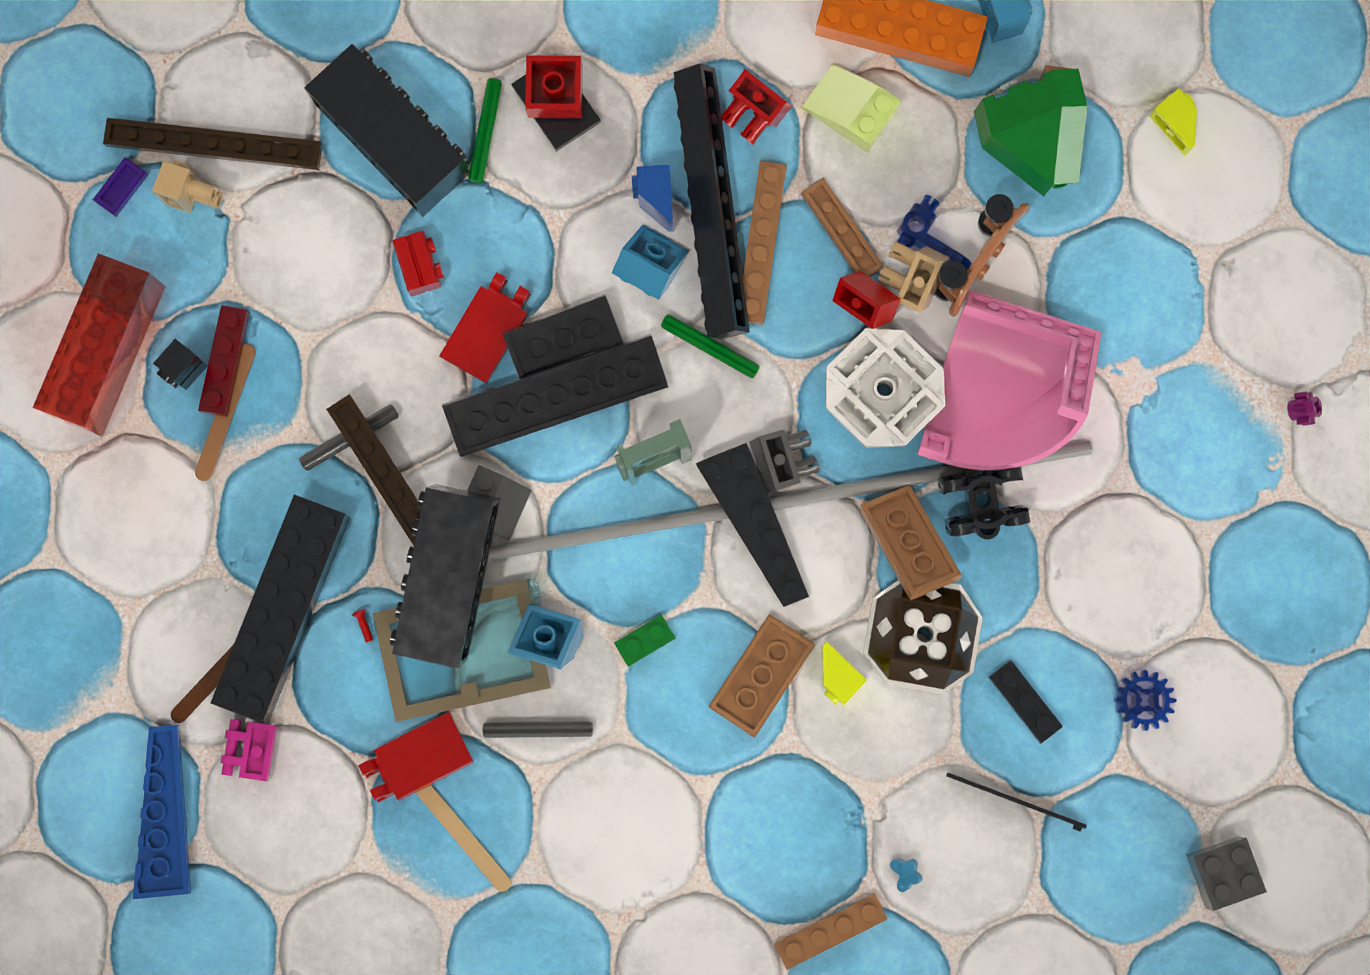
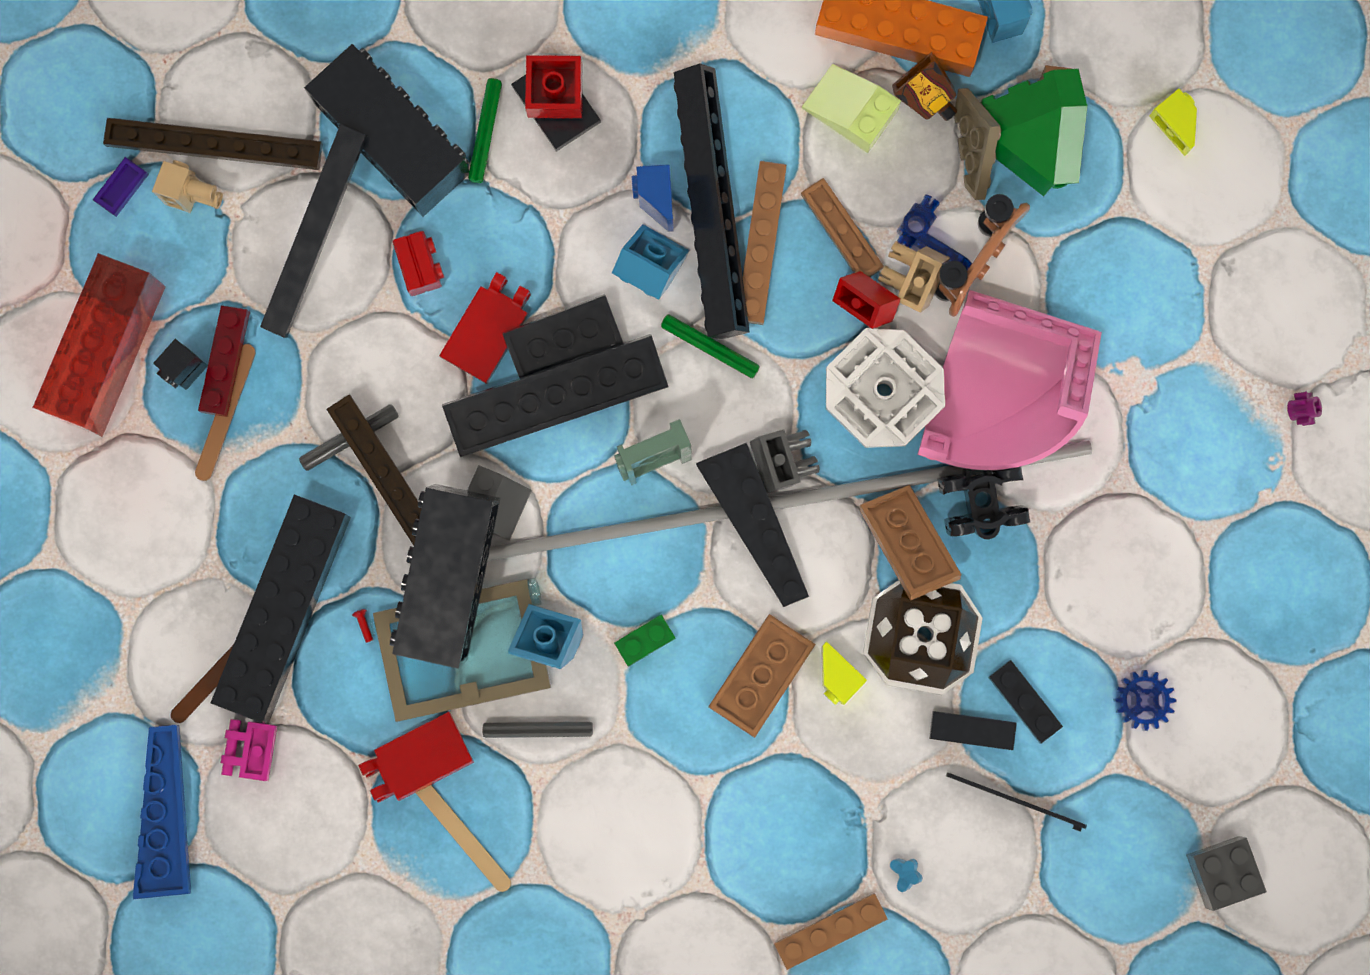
red brick [721,69,792,145] -> none
none -> black tile [260,124,368,338]
none -> torso [892,52,957,121]
none -> black tile [929,711,1017,750]
none -> dark tan plate [954,88,1001,200]

